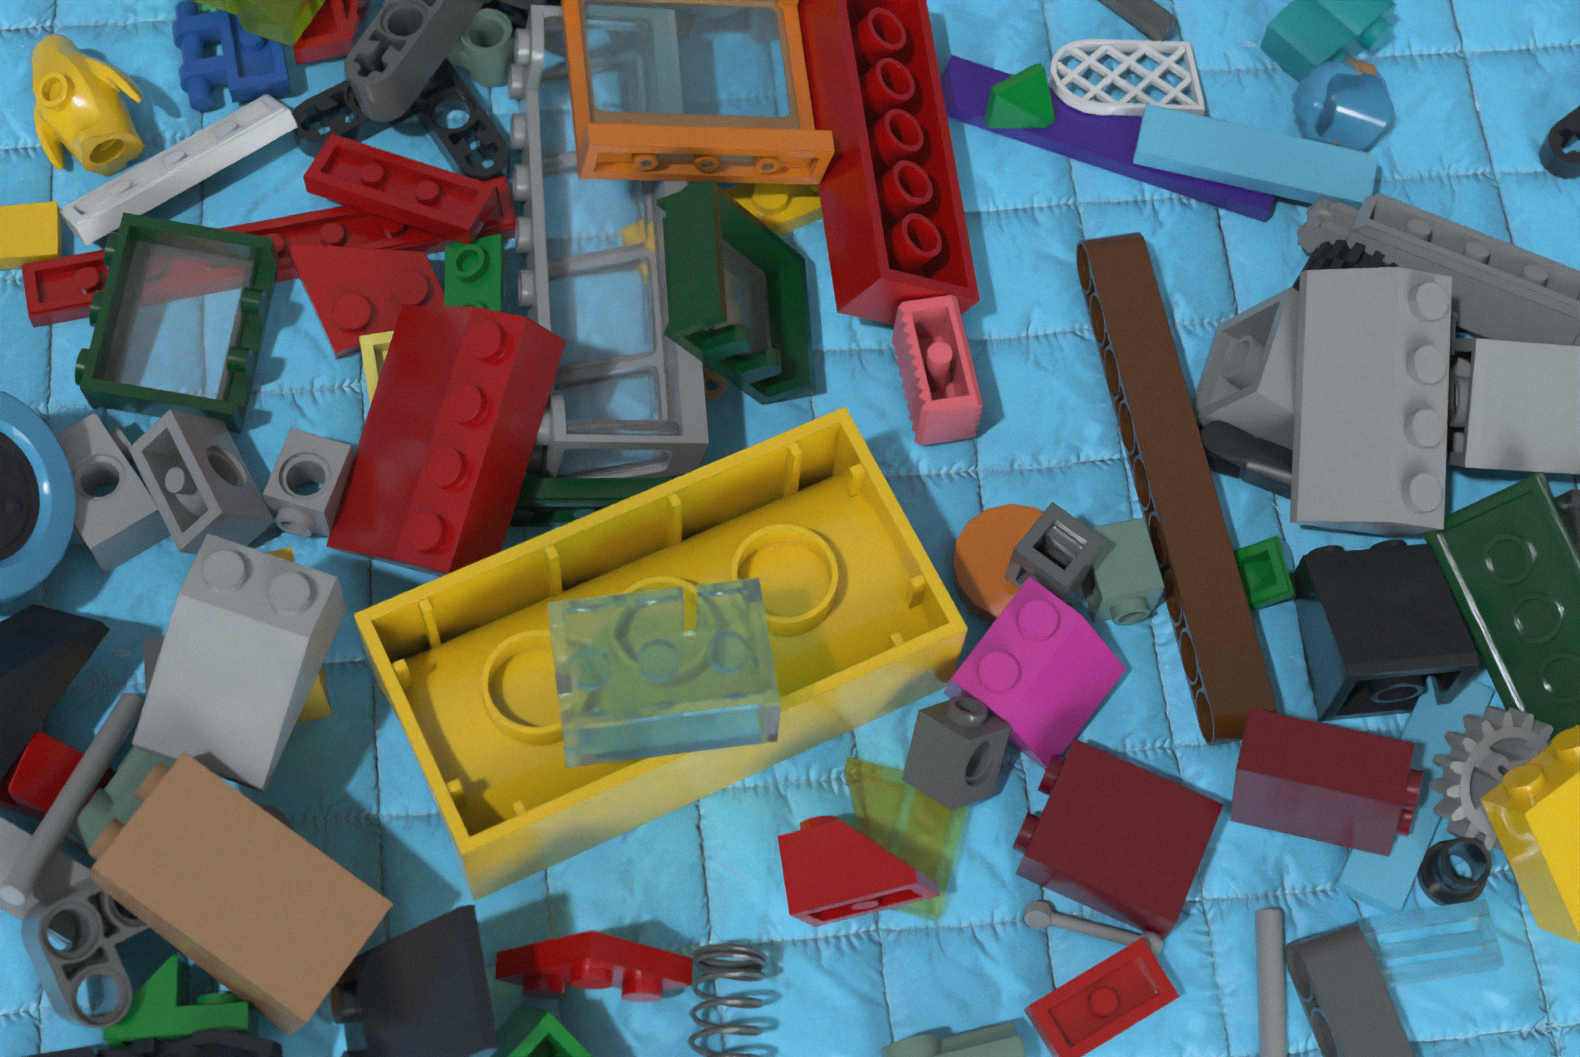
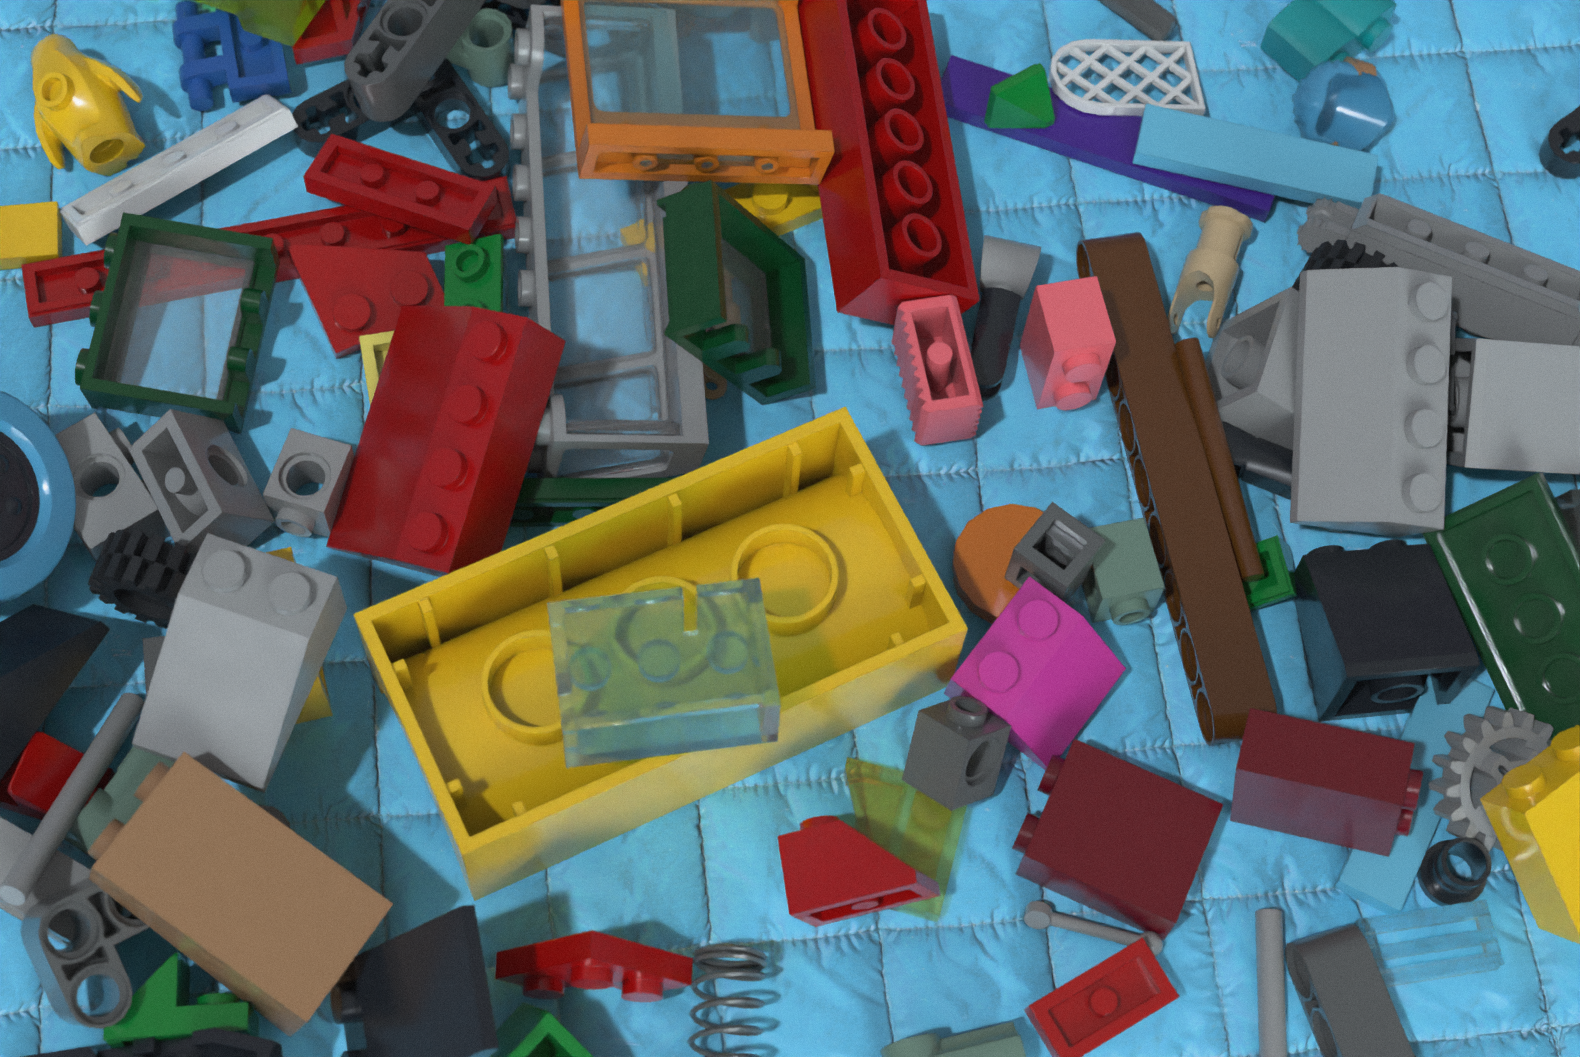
none -> black tyre [88,529,198,629]
none -> piece [970,235,1041,401]
none -> coral brick [1019,276,1116,410]
none -> tan piece [1168,206,1253,338]
none -> reddish brown bar [1174,338,1265,582]

